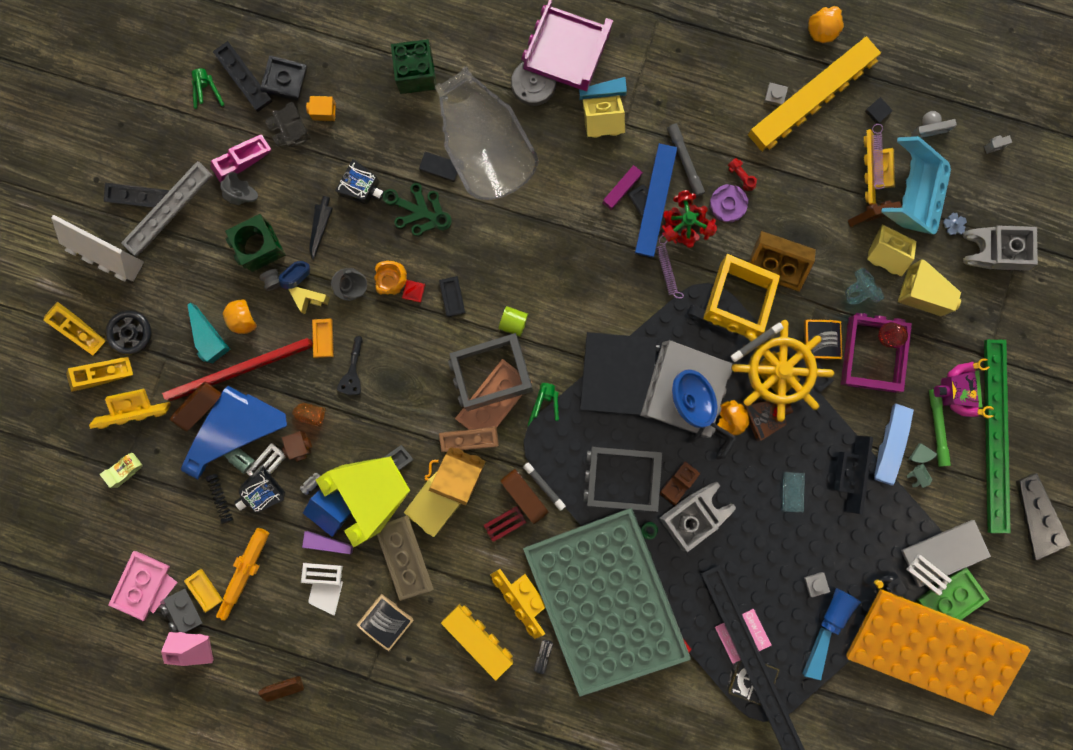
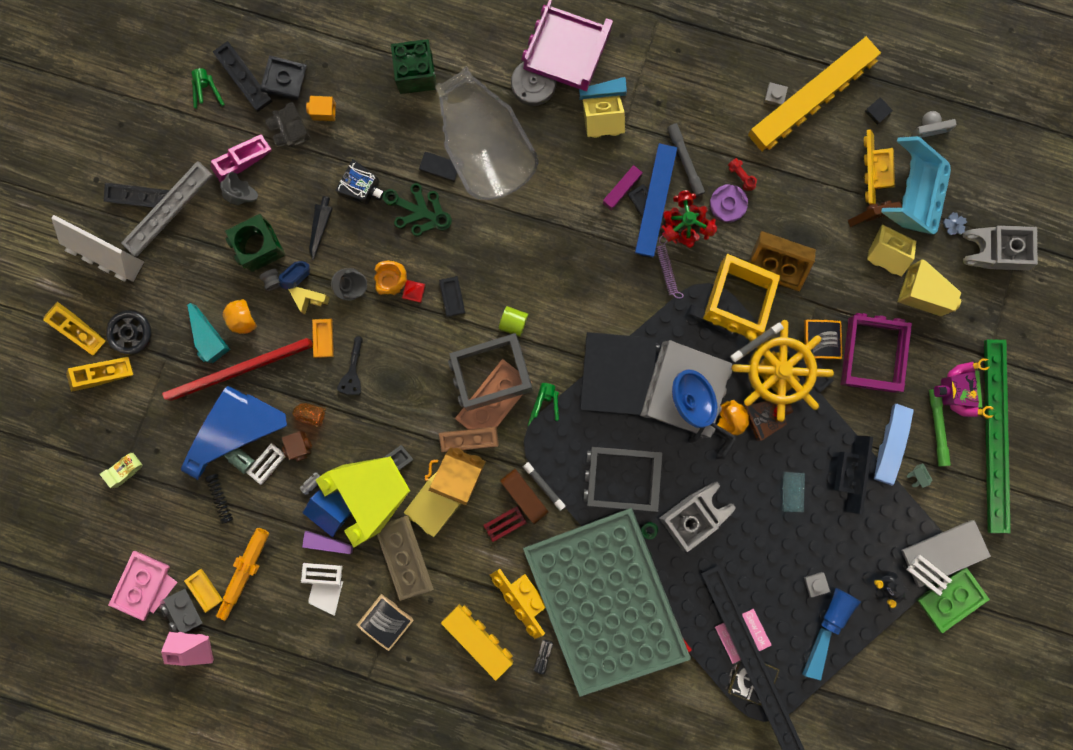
yellow bracket [89,389,171,429] -> none
reddish brown beam [170,381,221,432] -> none
black torso [235,465,285,513] -> none
reddish brown slope [258,676,304,702] -> none
reddish brown slope [659,461,700,505] -> none
light orange hair [808,6,844,43] -> none
clear light blue tile [845,268,884,305] -> none
light orange plate [846,589,1030,715] -> none
lavender piece [872,124,885,189] -> none
clear red head [878,322,908,348] -> none
sand green tile [909,443,937,463] -> none
light grey plate [984,135,1012,154] -> none
wing [1016,473,1071,560] -> none

